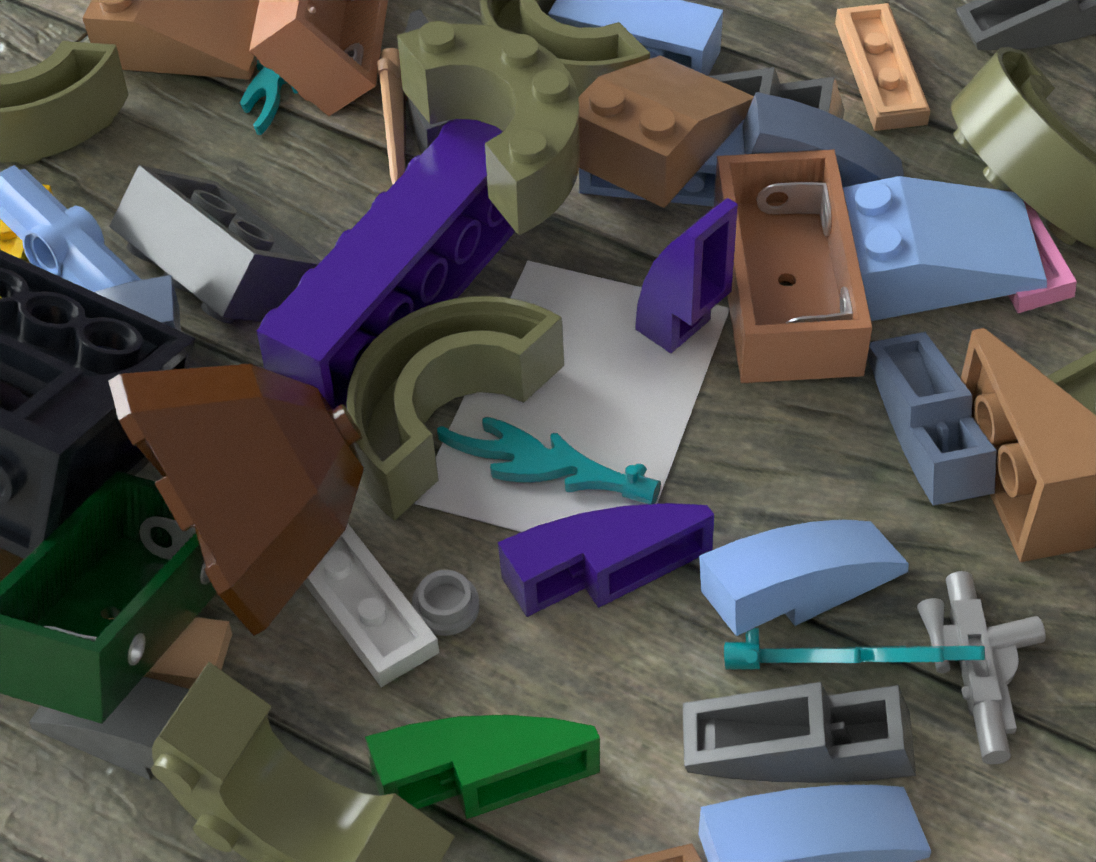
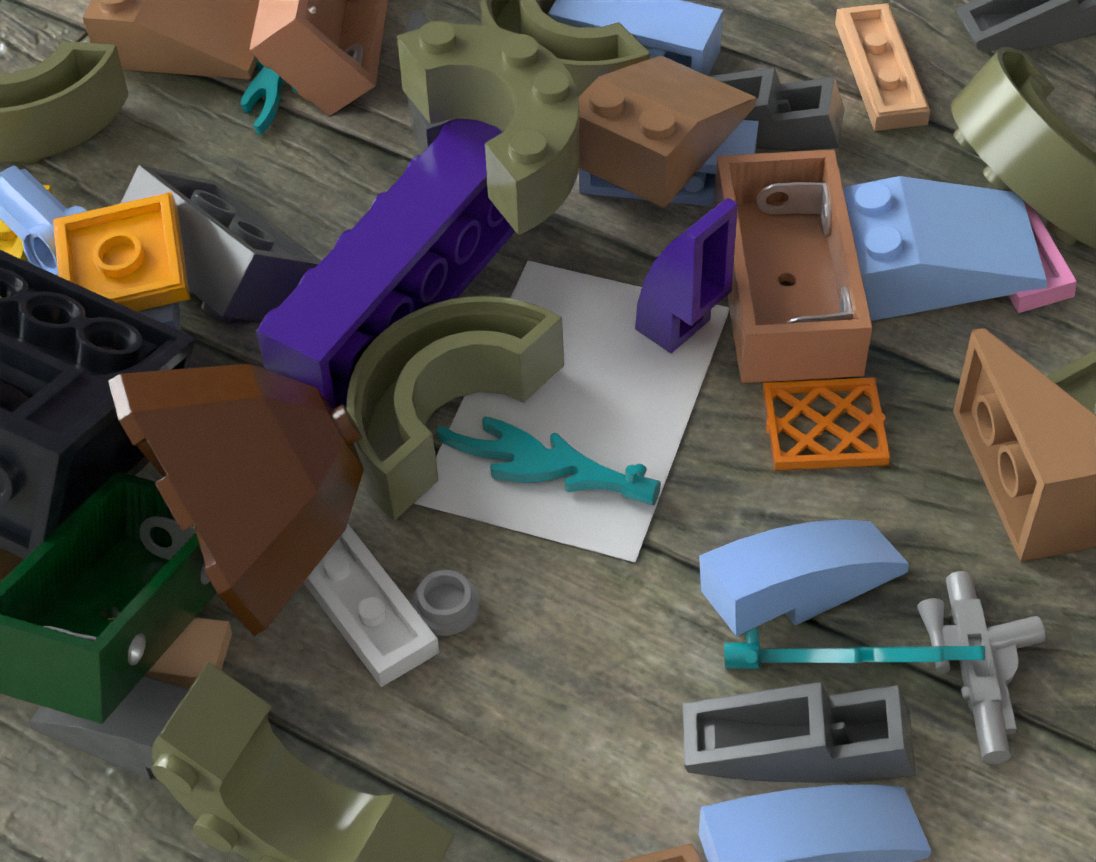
green slope [365,714,600,820] -> none
light nougat bar [377,48,407,185] -> none
dark purple slope [498,503,714,617] -> none
sand blue slope [742,92,904,187] -> none
sand blue slope [868,332,997,506] -> none
none -> light orange plate [53,192,190,312]
none -> orange window [763,377,890,470]

